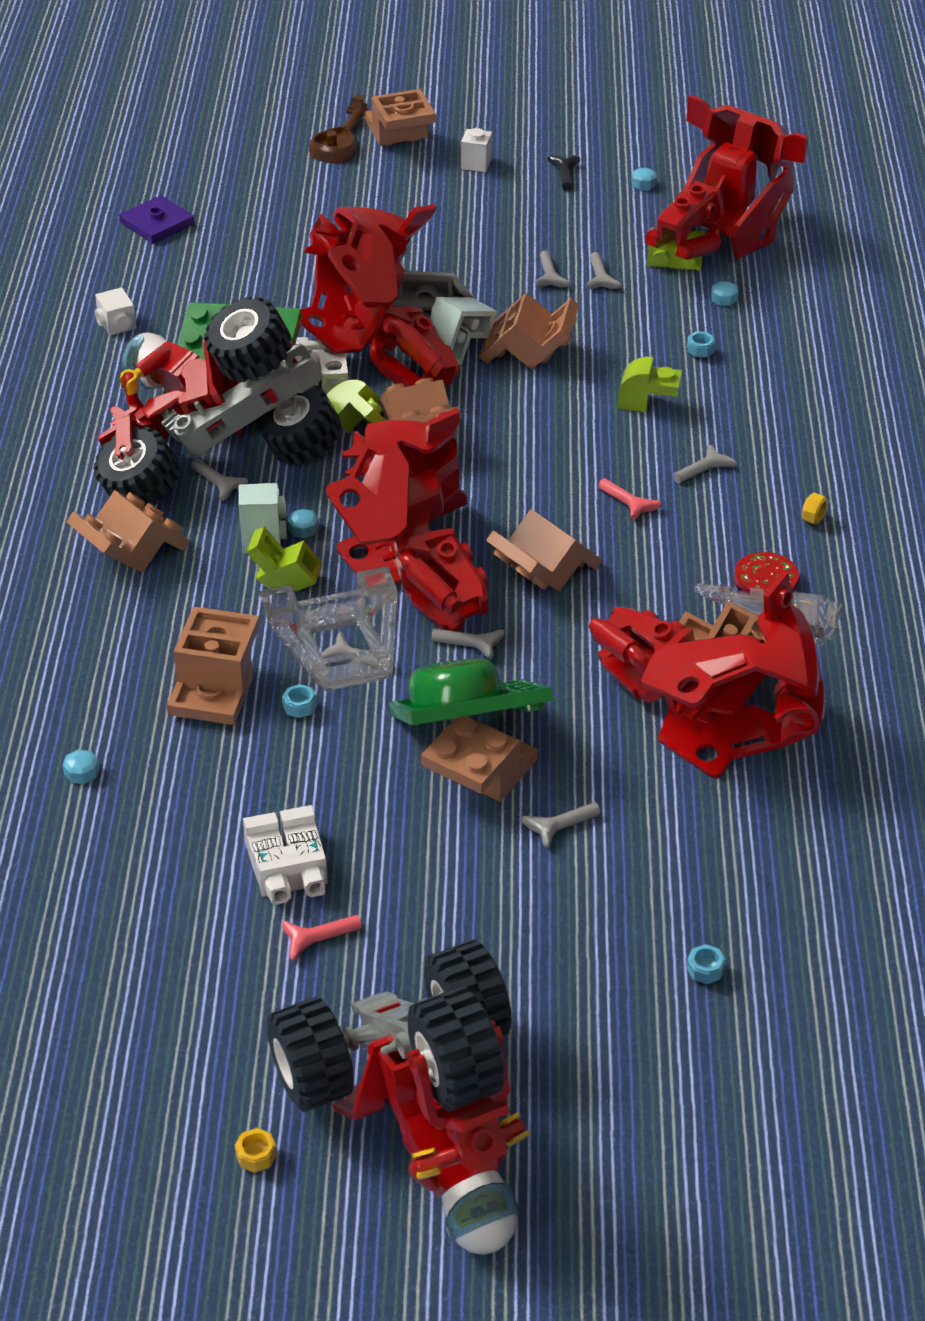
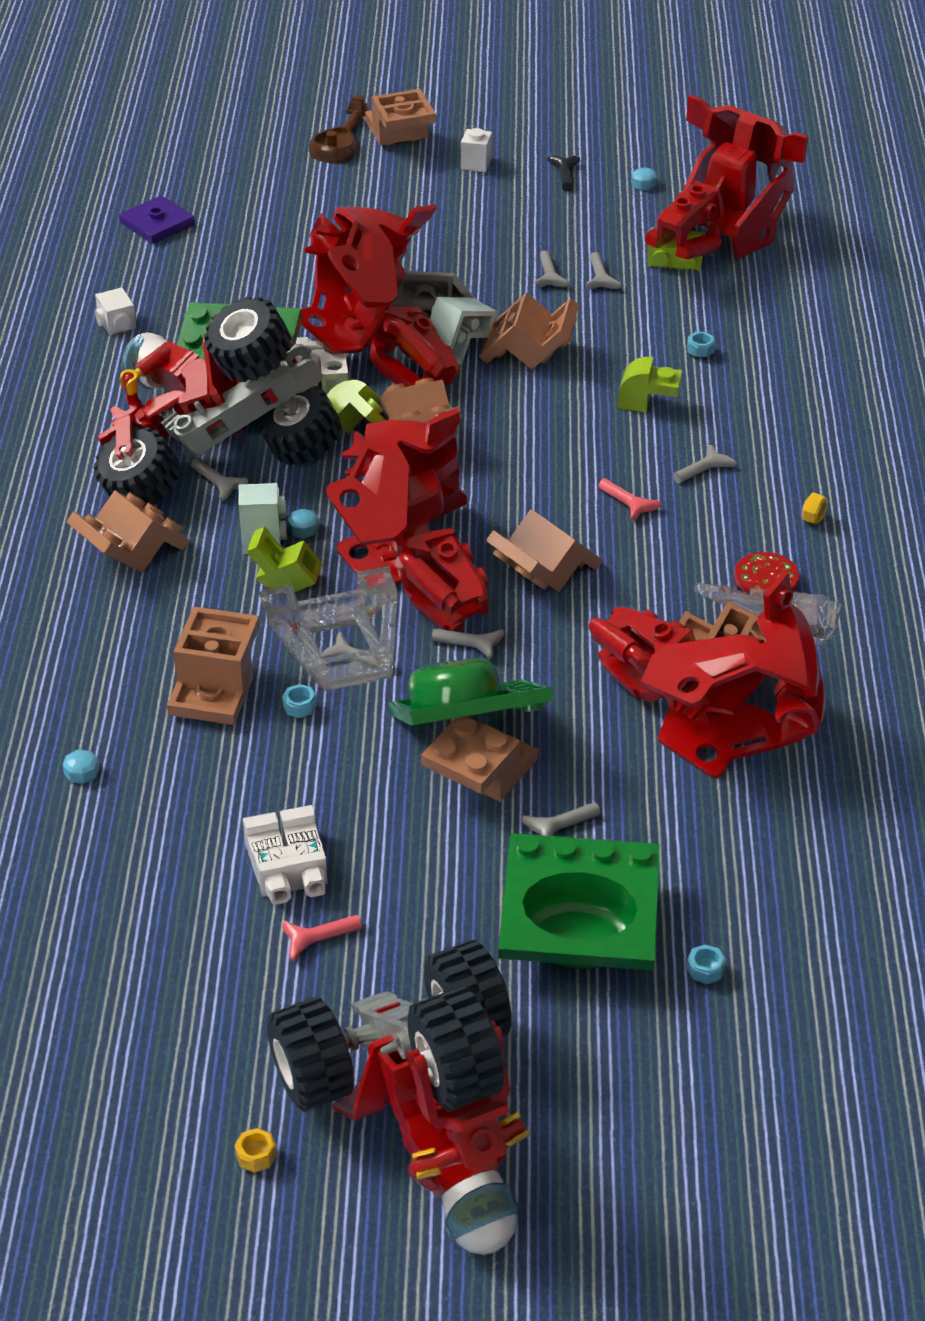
medium azure tile [711,281,738,306] -> none
none -> green piece [498,833,660,971]

